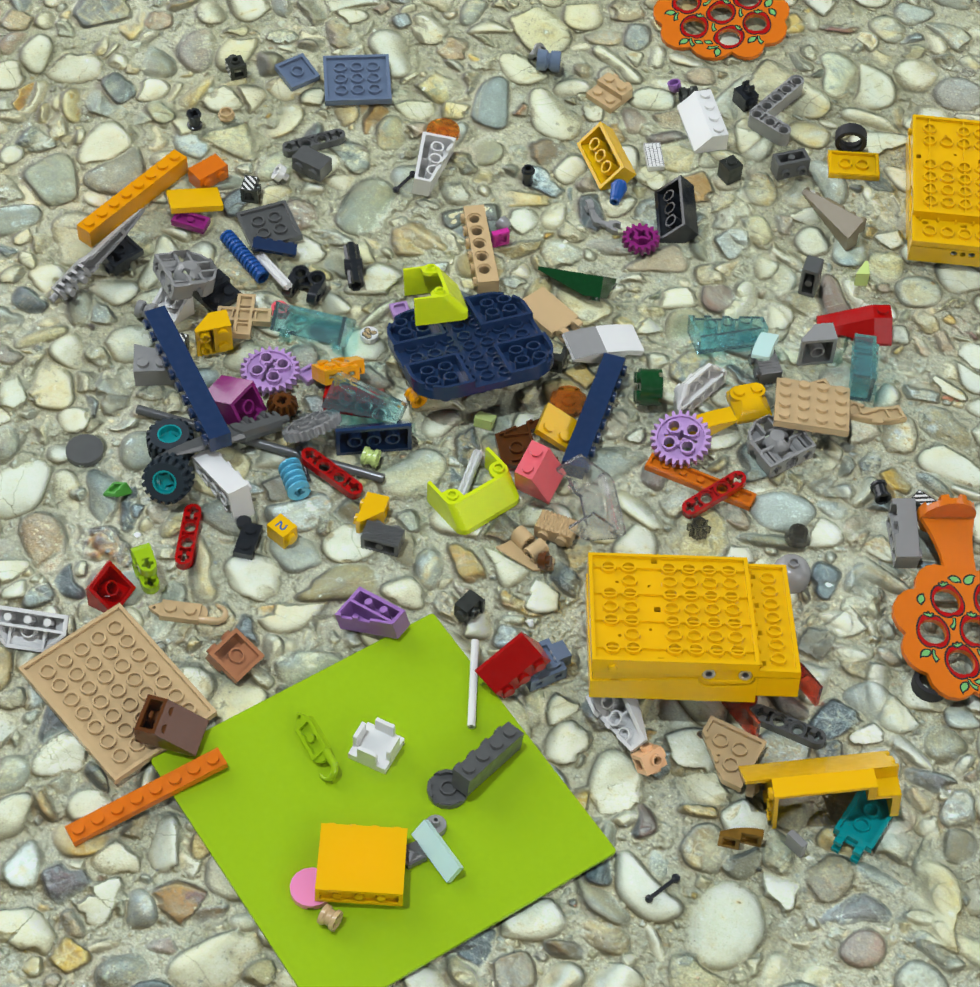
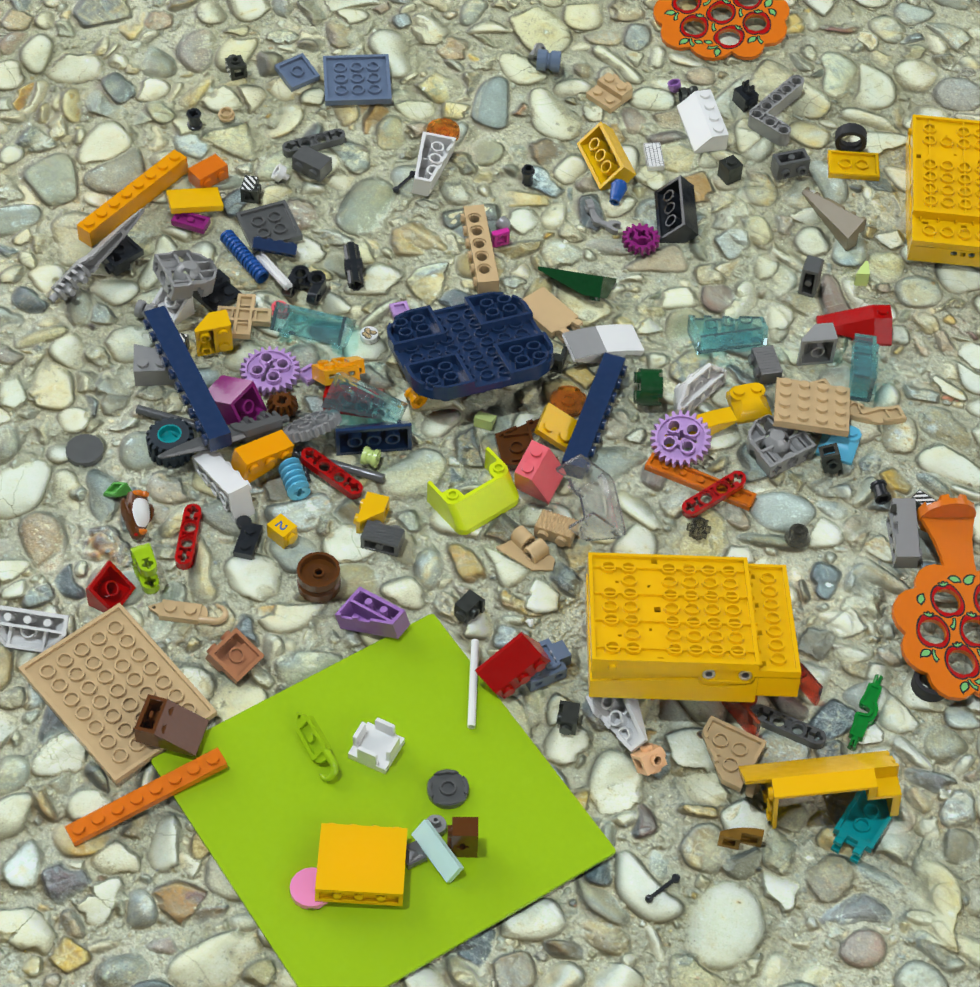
black wheel [142,452,195,505] -> none
tan wheel [317,903,343,931] -> none
neon yellow windscreen [403,264,468,326] -> none
dark grey brick [451,722,524,796] -> none
white axle [458,449,483,495] -> none
reddish brown plate [537,551,552,571] -> none
light aqua slope [751,332,779,361] -> none
light grey cylinder [775,554,811,594] -> none
light grey tile [785,829,808,858] -> none
none -> animal [120,490,154,541]
none -> light orange wedge [231,429,294,483]
none -> reddish brown wheel [296,552,341,603]
none -> reddish brown brick [447,817,478,858]
none -> pearl dark grey brick [556,700,580,735]
none -> medium azure slope [815,425,862,466]
none -> pearl dark grey brick [818,443,843,474]
none -> green piece [847,674,883,751]

